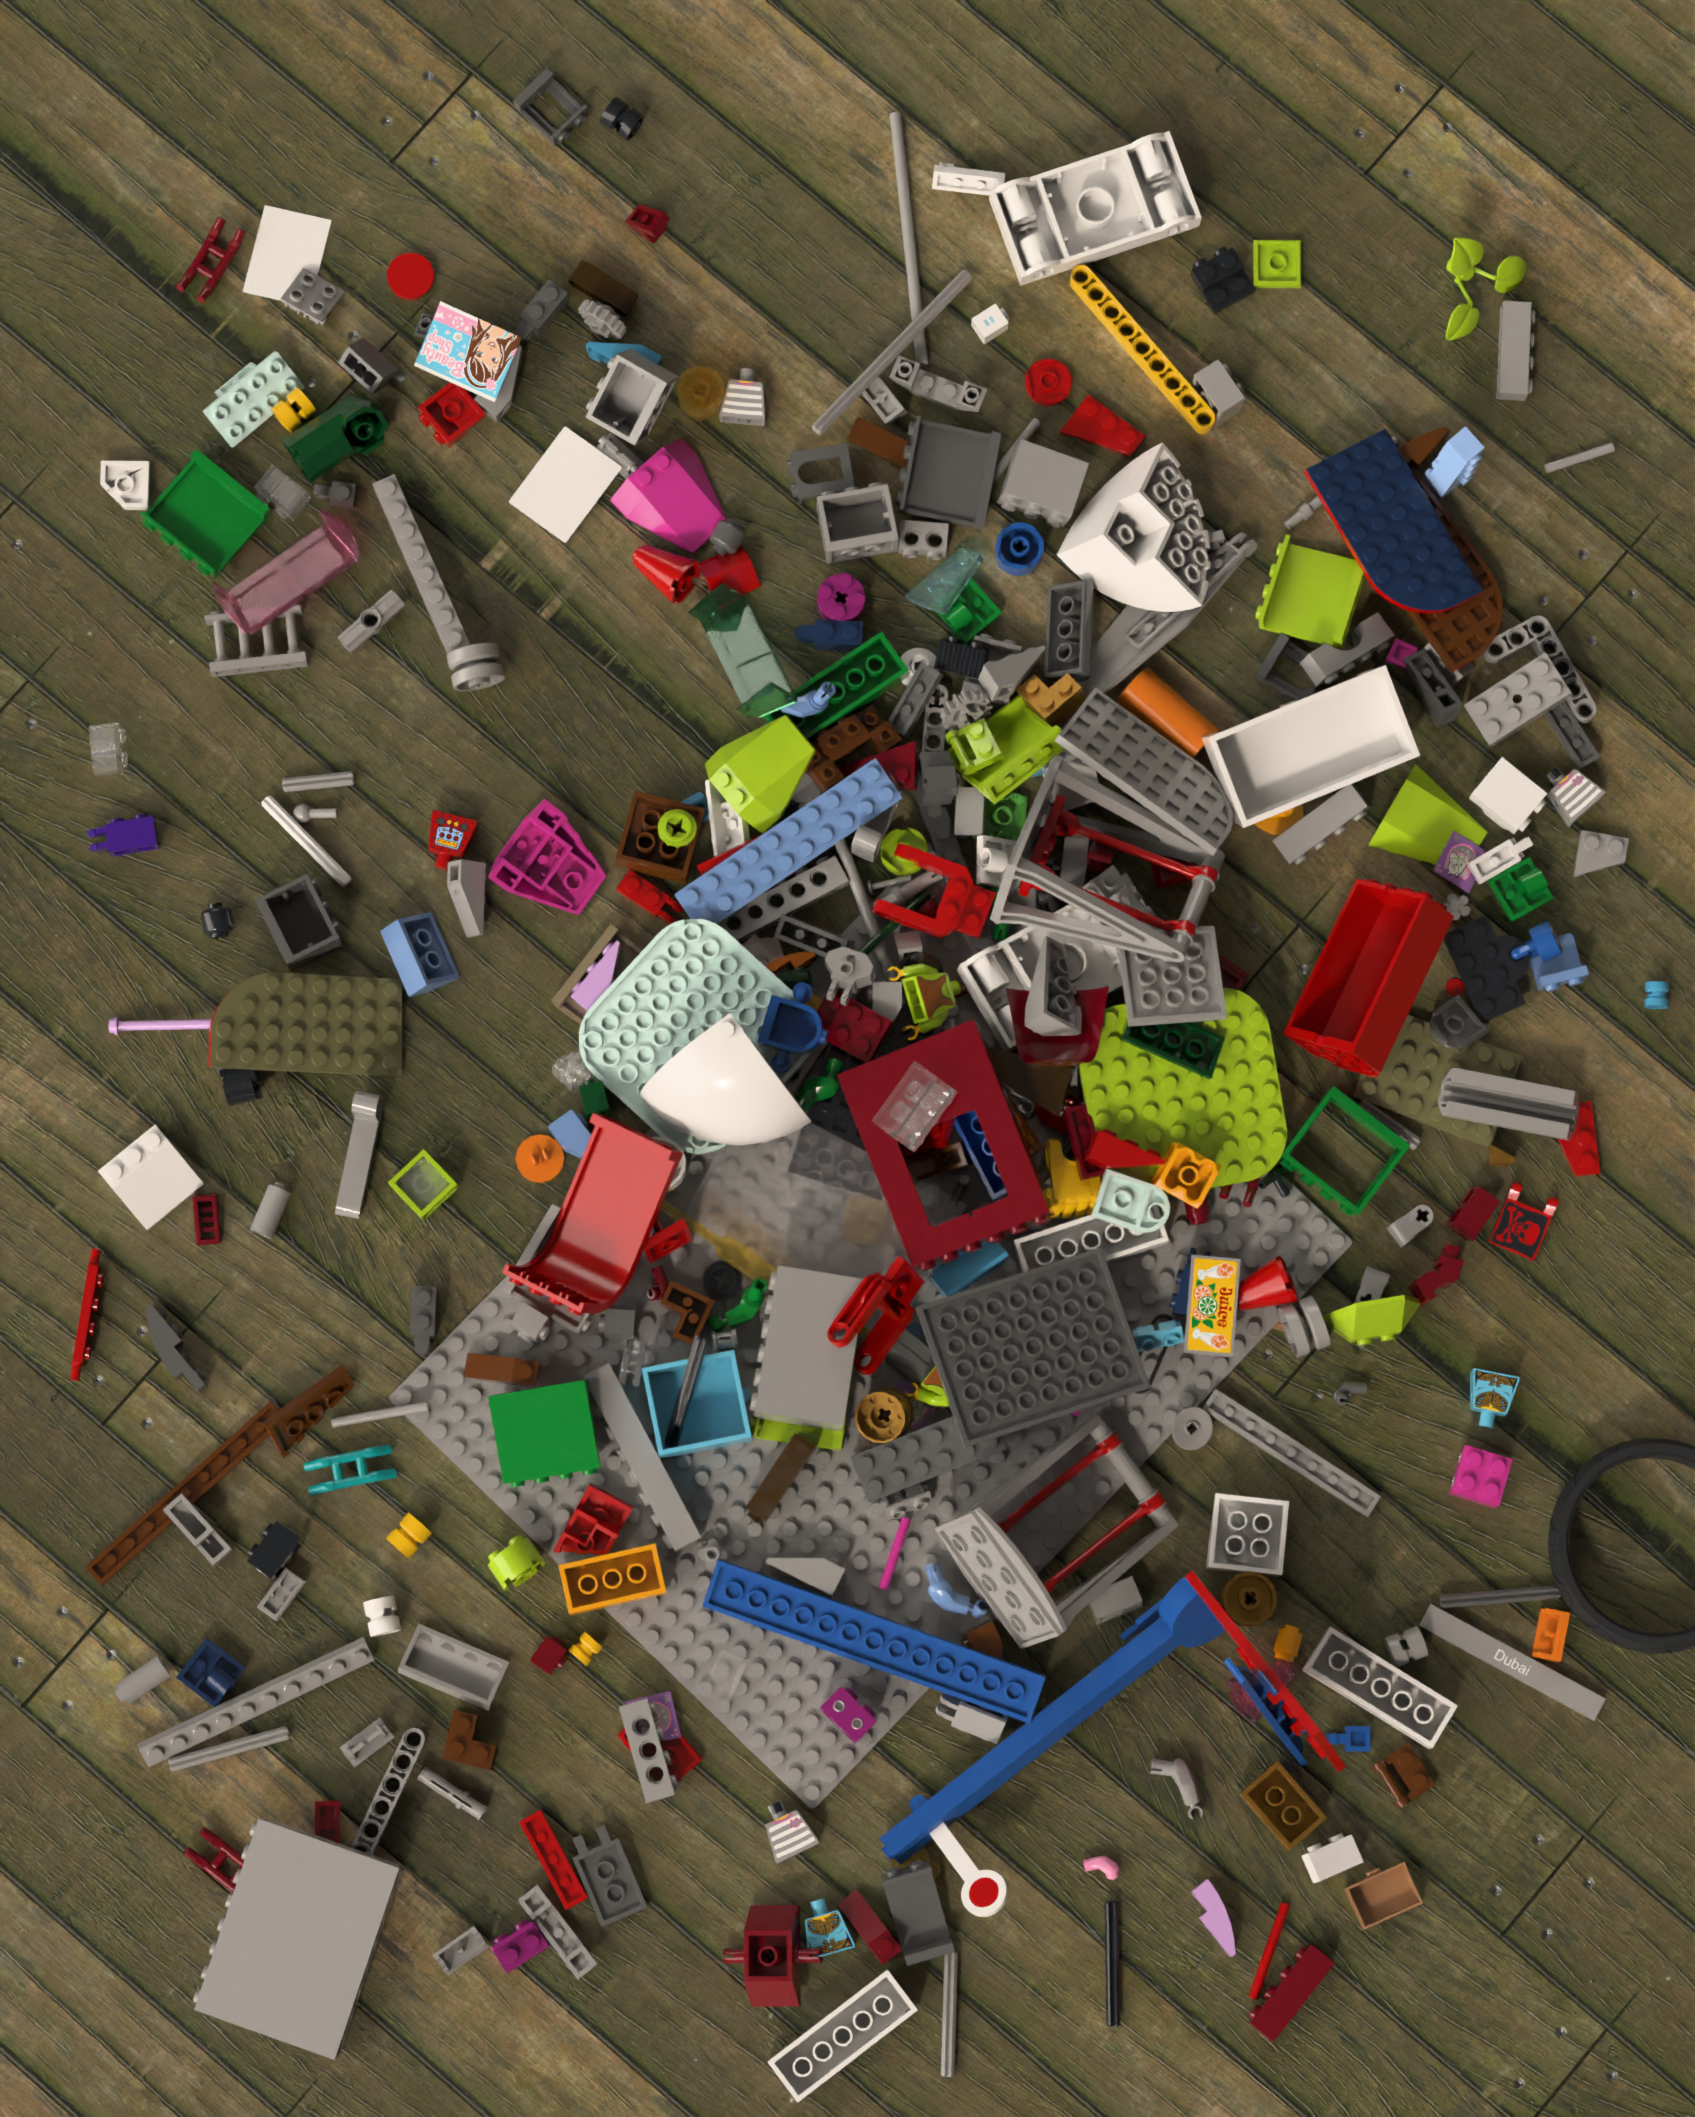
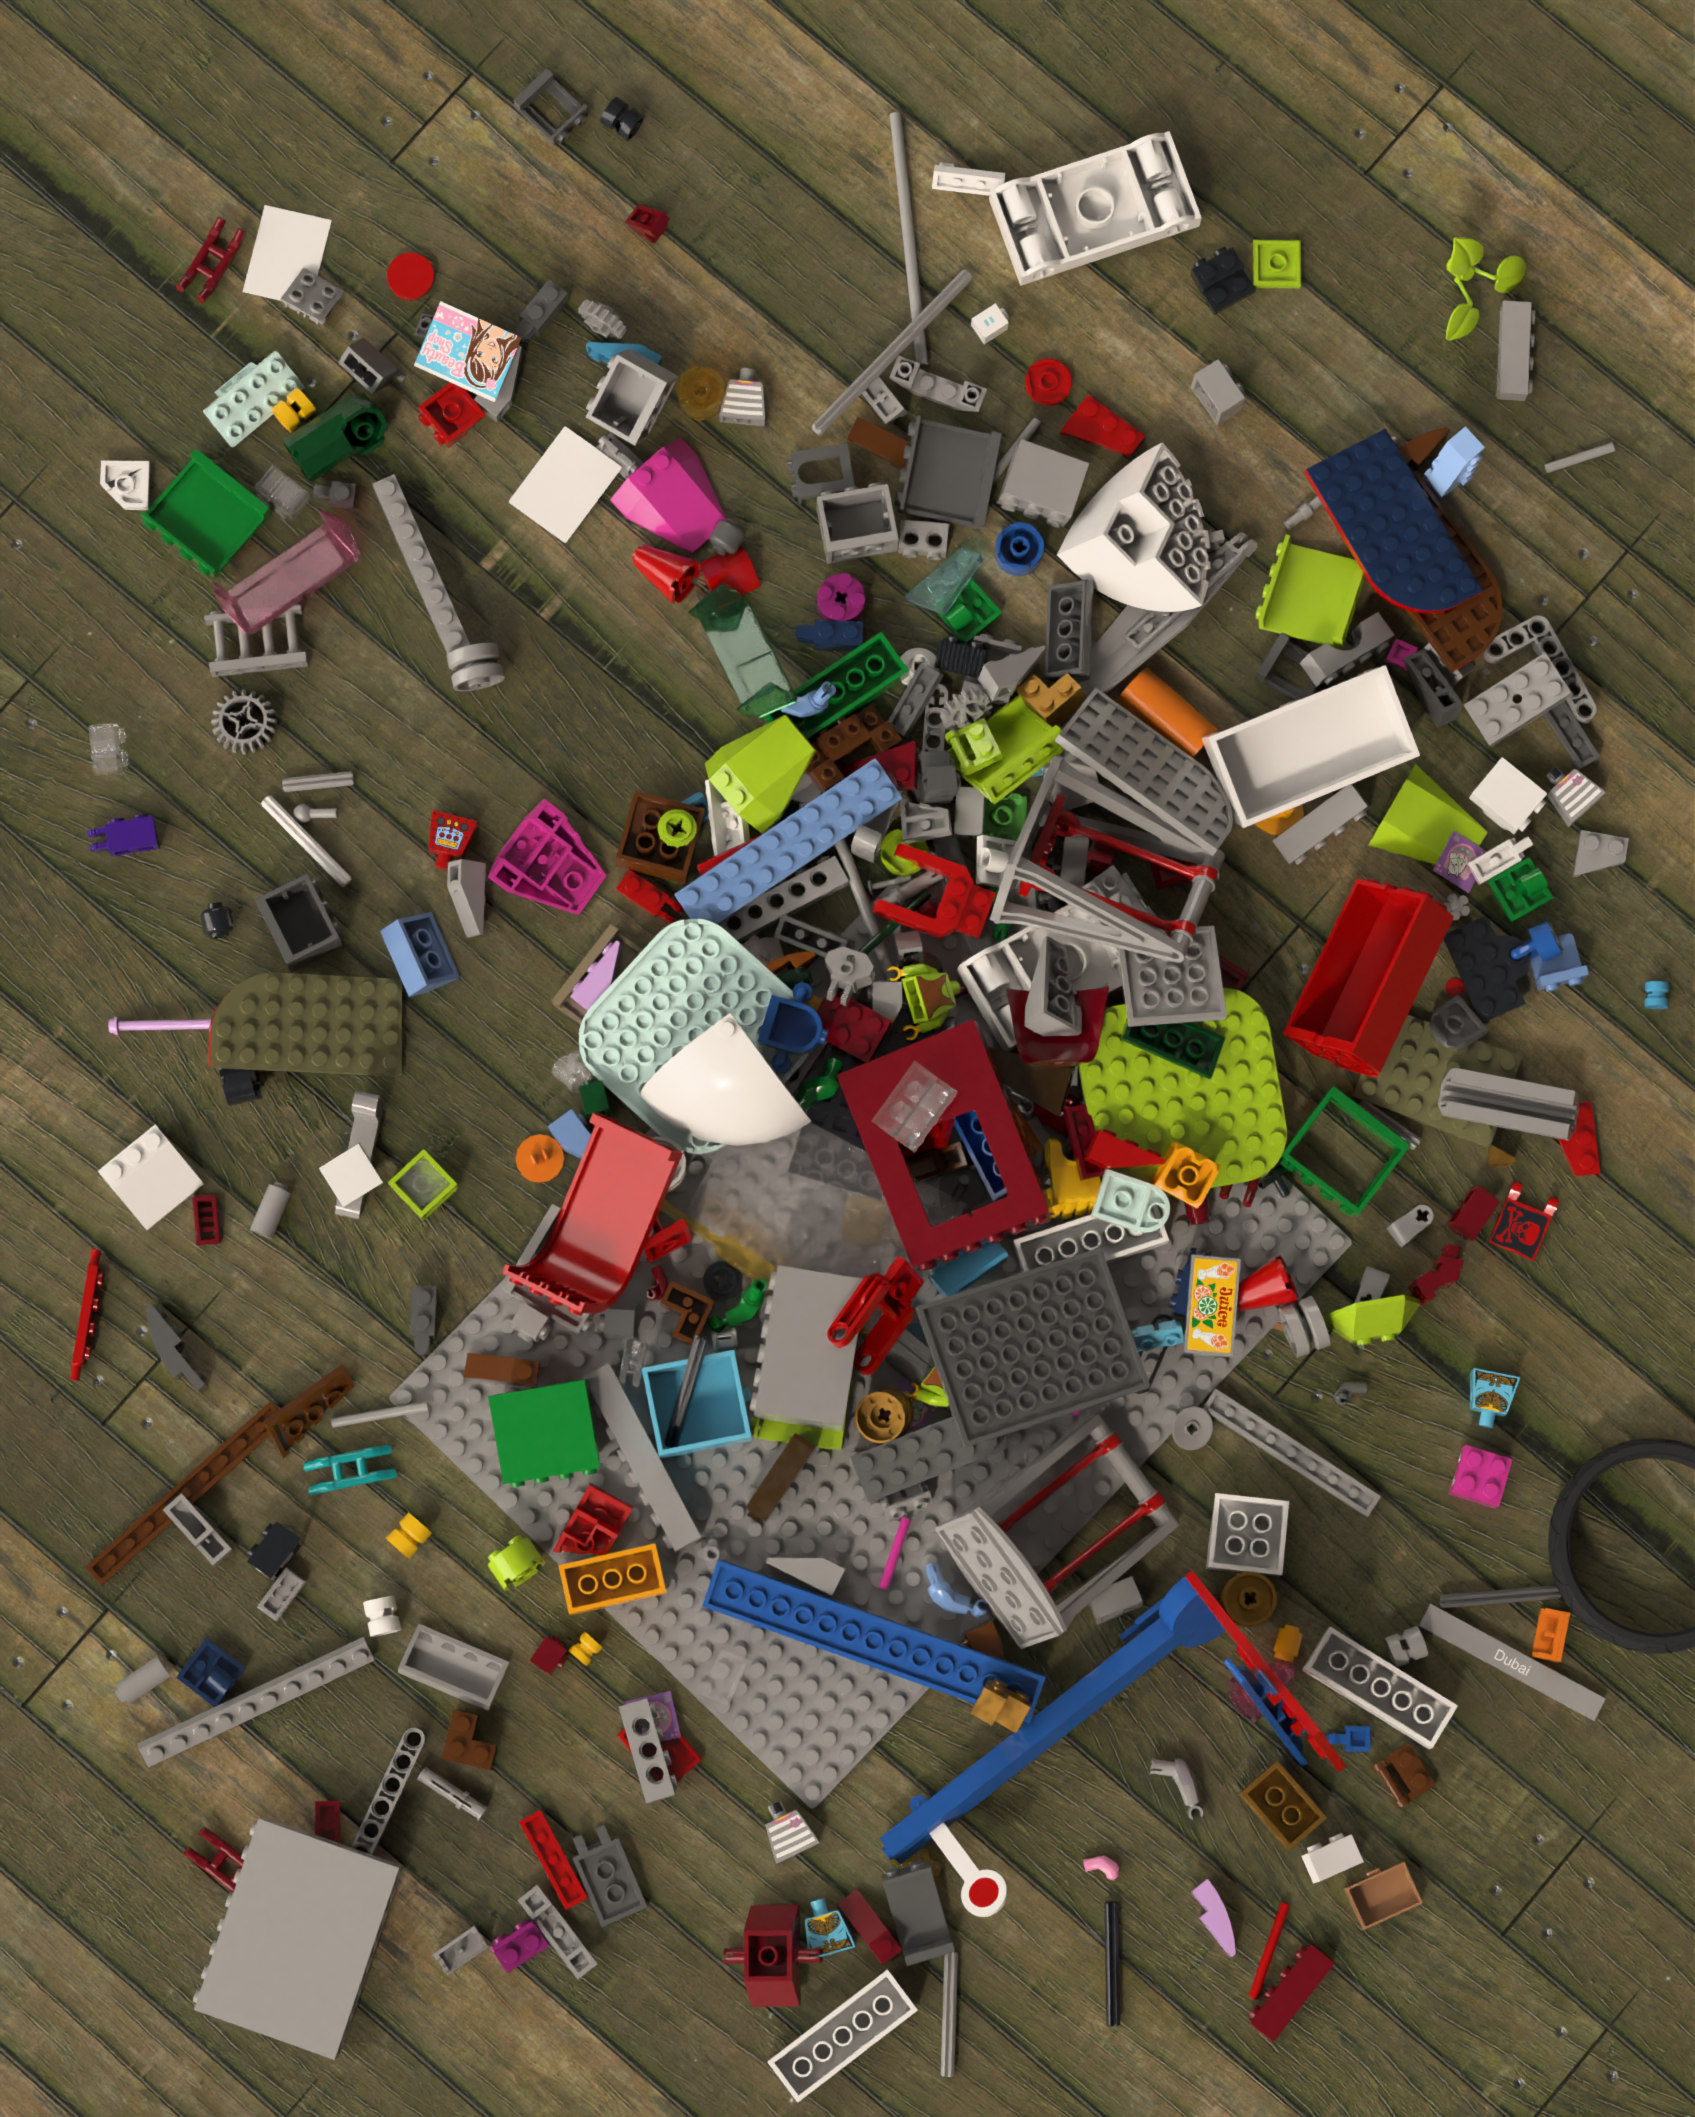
light grey axle [168,1726,290,1771] -> none
light grey piece [337,590,405,654] -> none
light grey hinge [340,1718,395,1767] -> none
dark brown beam [568,261,639,317] -> none
magenta piece [820,1687,877,1744] -> none
light grey hinge [935,1693,1008,1744] -> none
yellow beam [1070,265,1215,434] -> none
none -> light grey gear [211,689,277,755]
none -> white sticker [319,1144,383,1207]
none -> light grey wing [900,798,952,844]
none -> pearl gold brick [971,1678,1032,1733]

